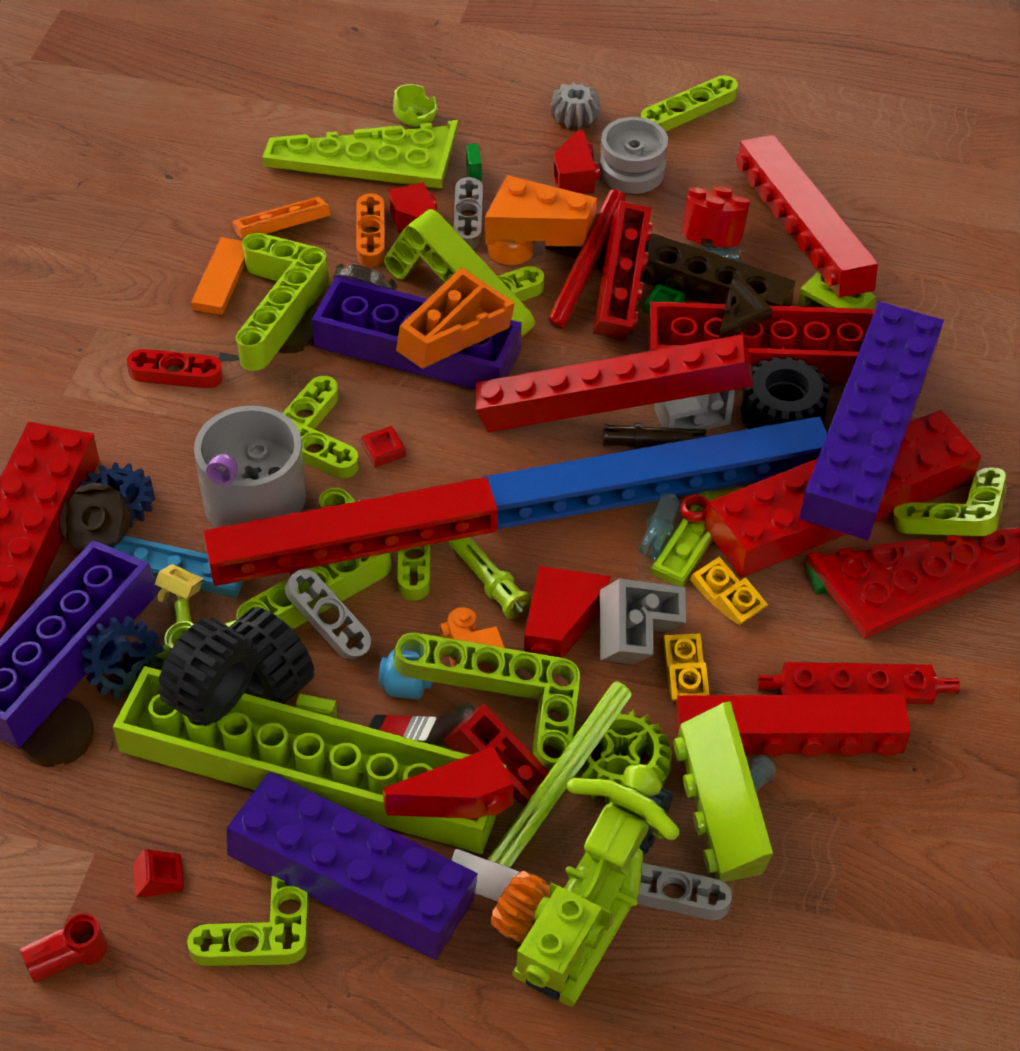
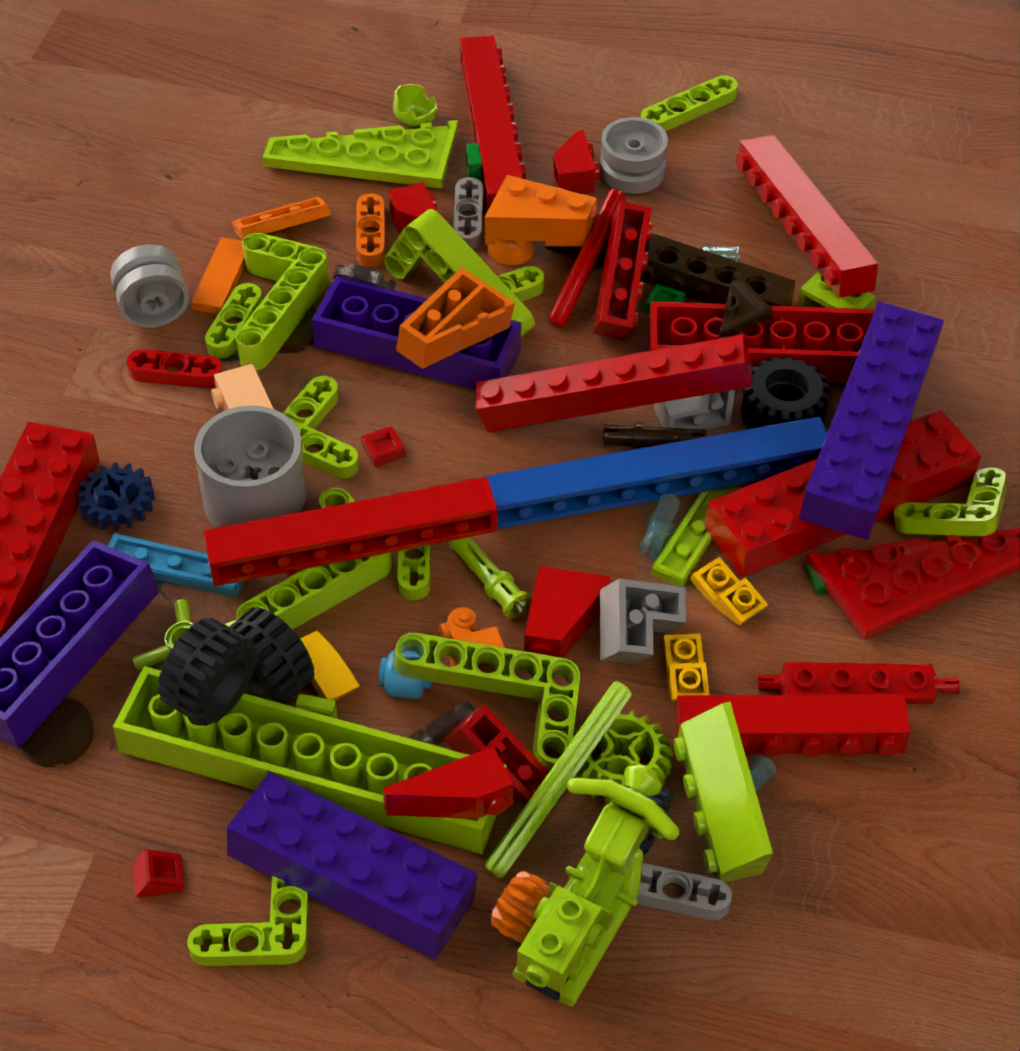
red piece [20,913,108,983] -> none
dark brown tile [59,483,131,551] -> none
dark blue gear [80,616,164,699] -> none
light yellow tile [155,564,204,602] -> none
medium lavender hinge [206,454,238,486] -> none
light grey beam [285,569,371,660] -> none
sticker [369,715,436,741] -> none
white sticker [452,849,519,902] -> none
light grey gear [551,81,601,130] -> none
red piece [679,494,709,523] -> none
red brick [681,186,750,247] -> none
none -> light grey wheel [110,244,190,328]
none -> lime beam [205,283,262,359]
none -> light nougat brick [211,364,273,411]
none -> yellow slope [300,631,360,700]
none -> red brick [460,35,526,212]

